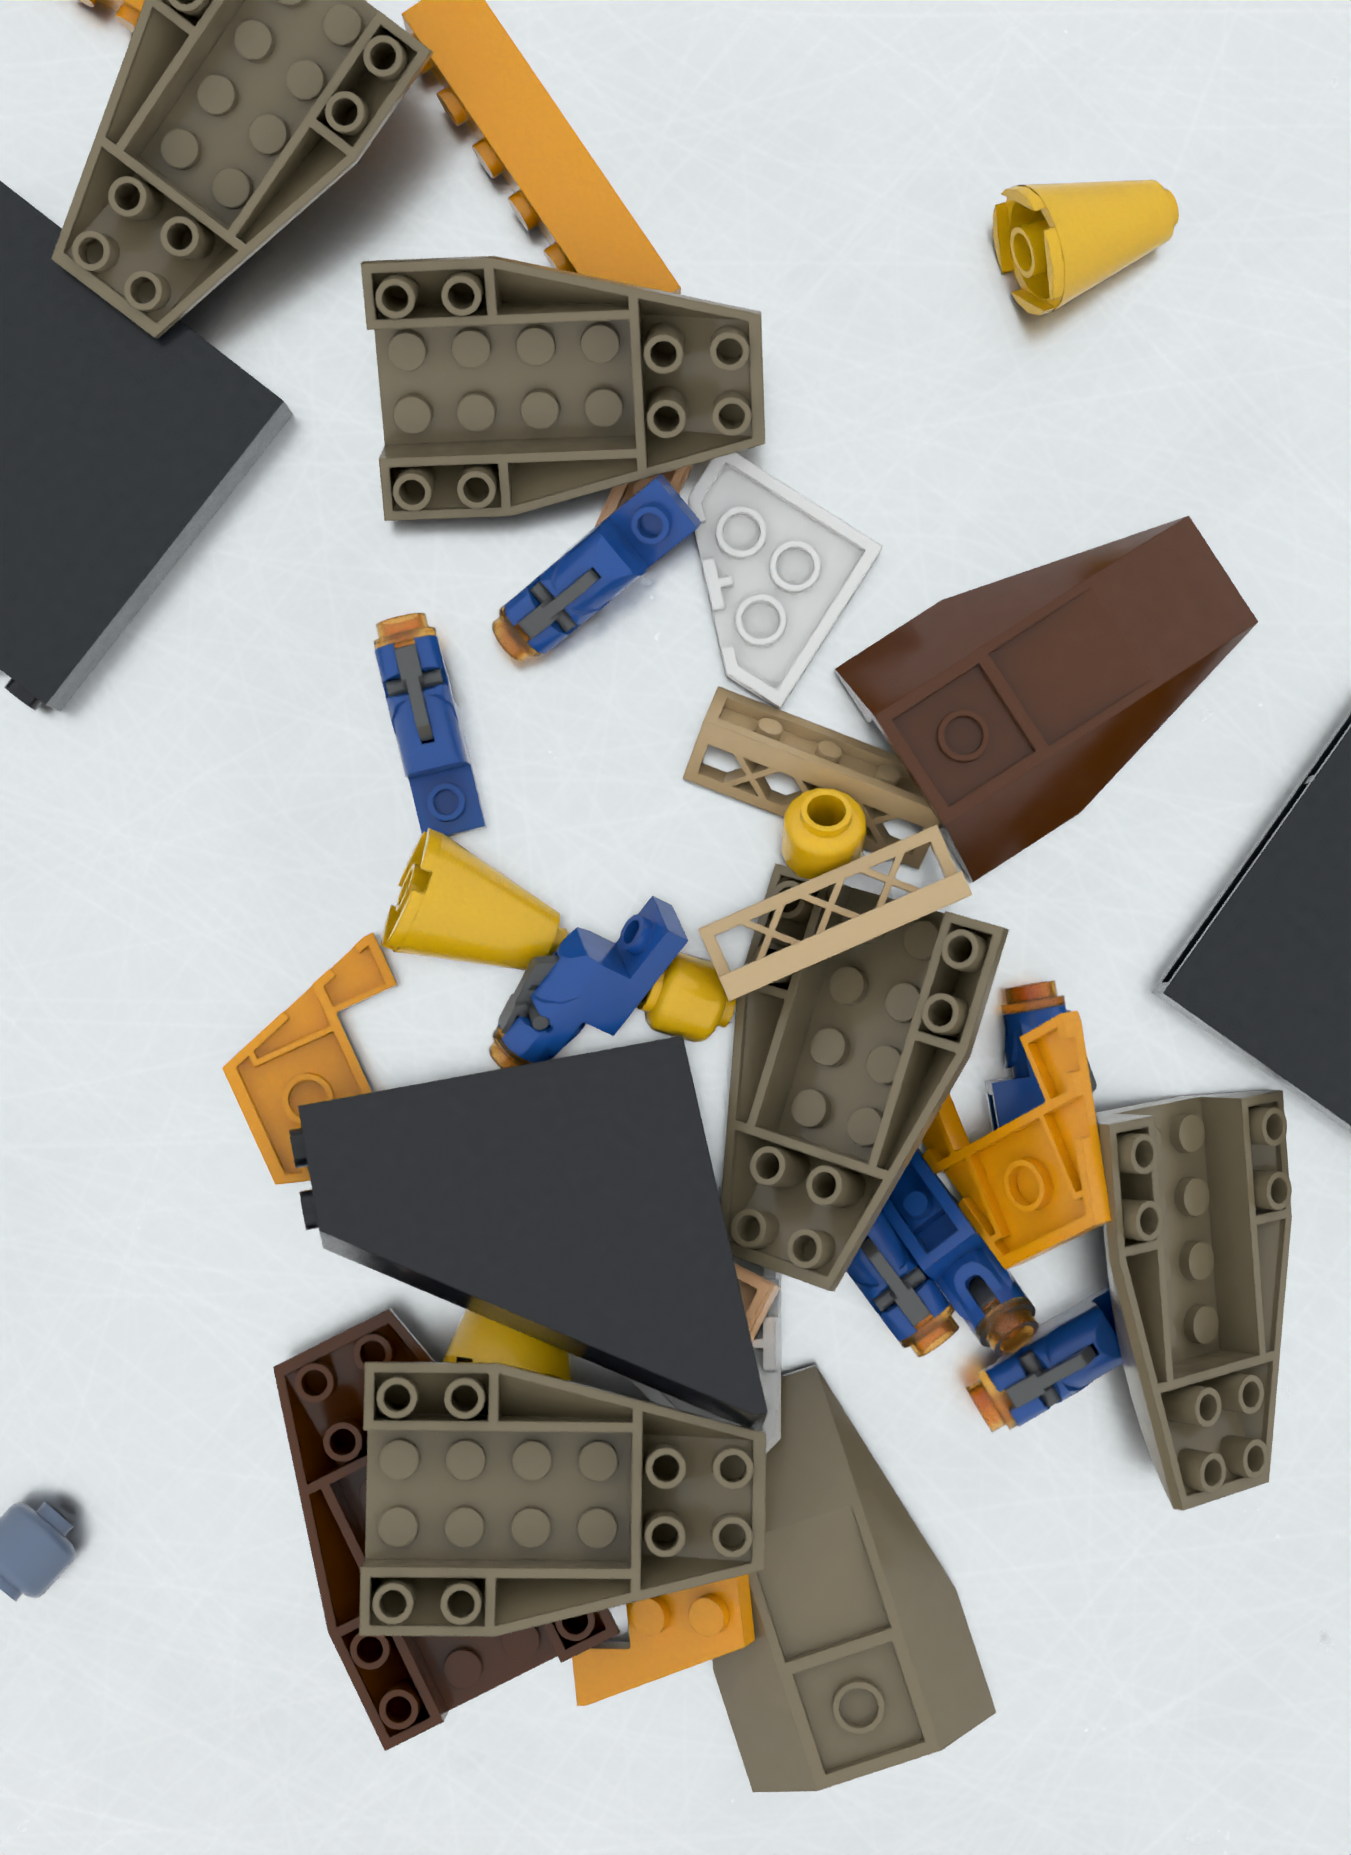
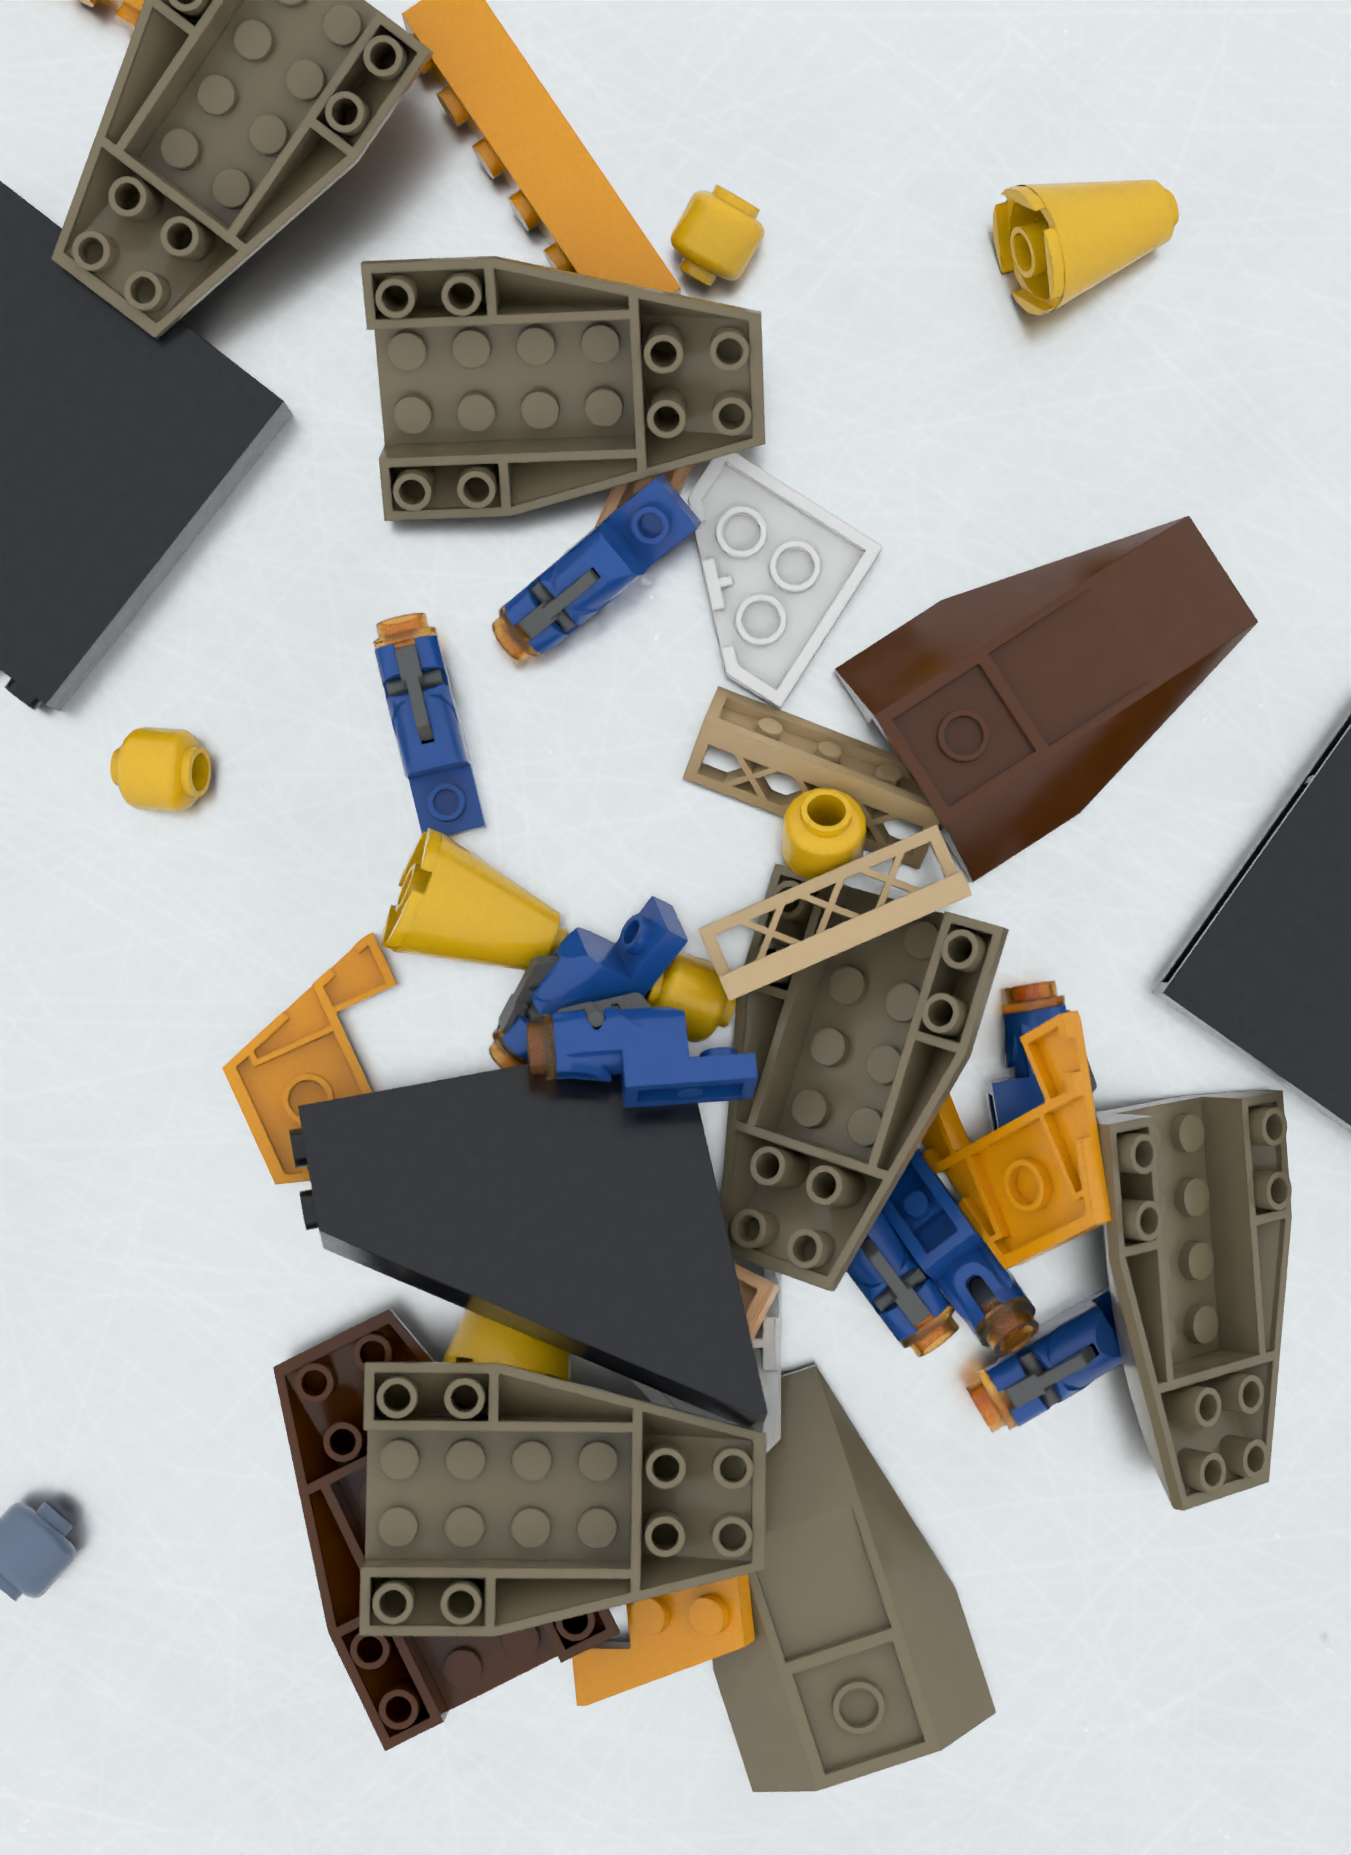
none -> yellow head [110,727,211,812]
none -> blue plate [526,992,758,1108]
none -> yellow head [670,184,764,286]

